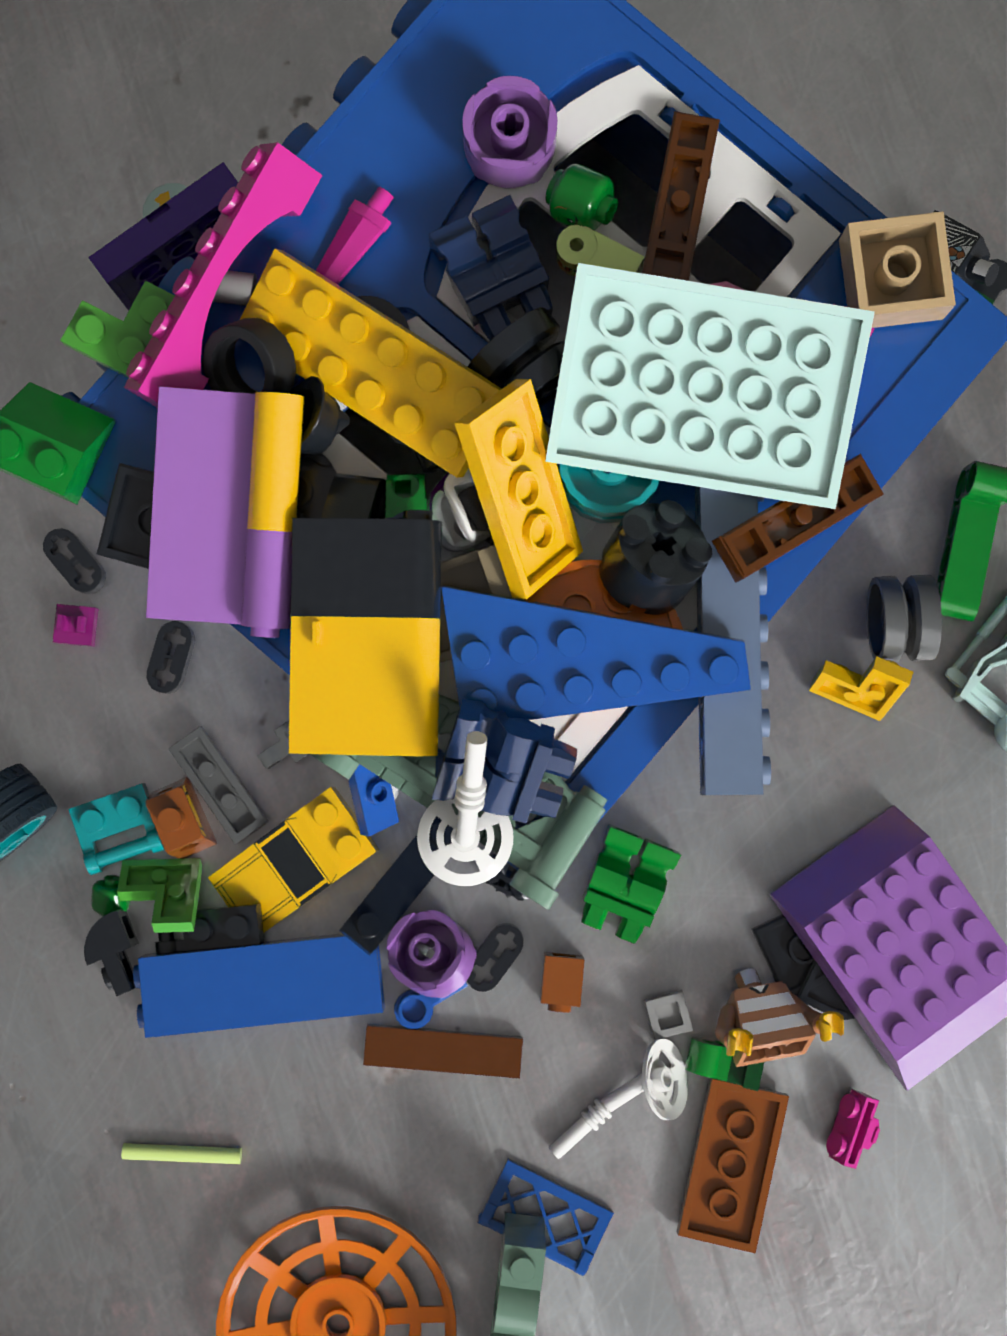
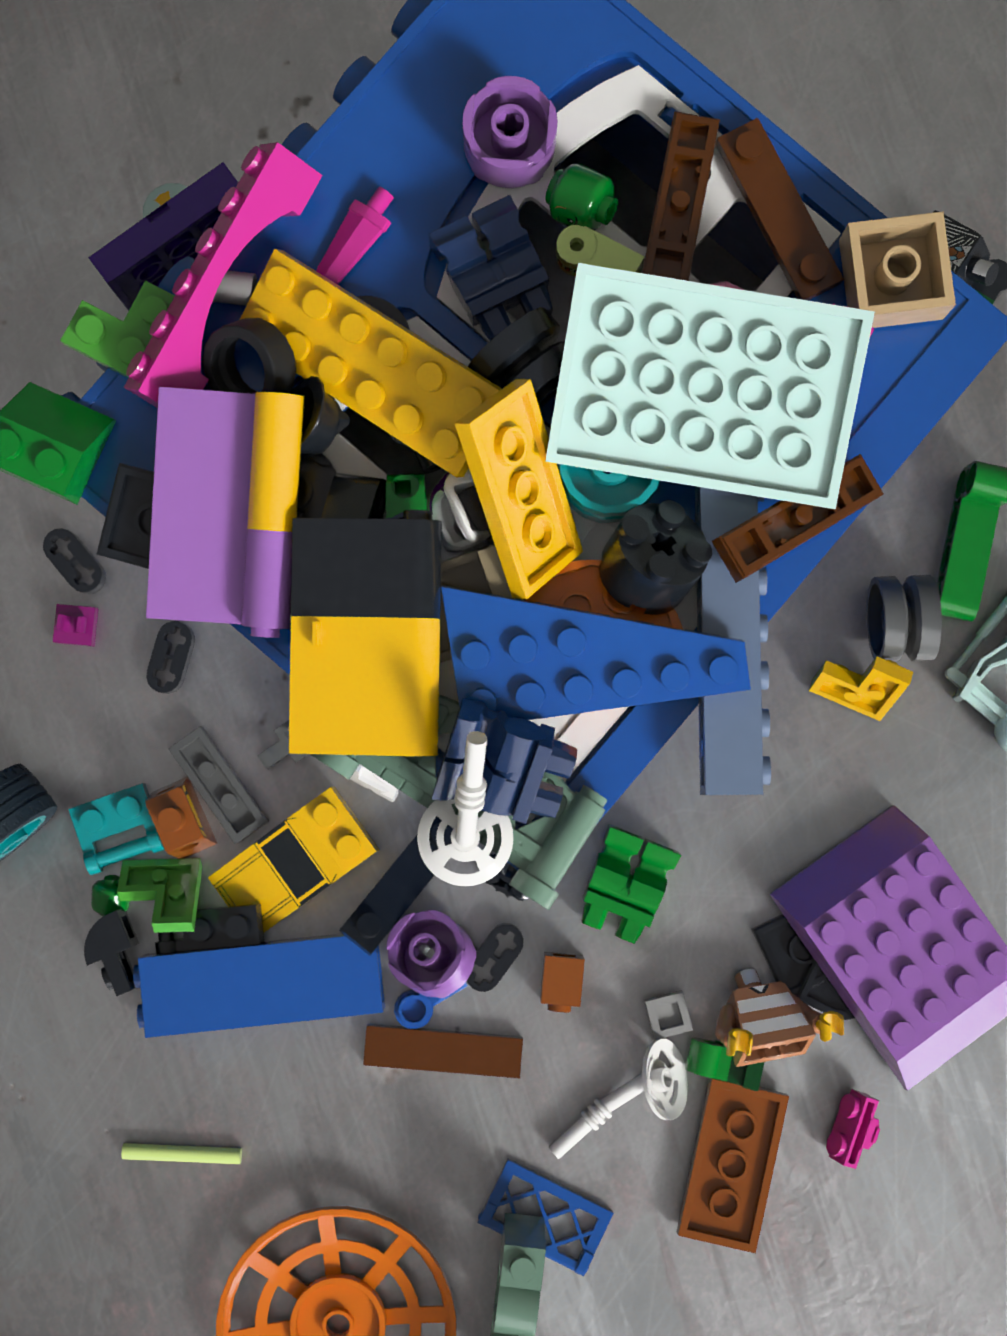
blue plate [348,764,399,837] -> none
none -> reddish brown plate [715,118,844,300]

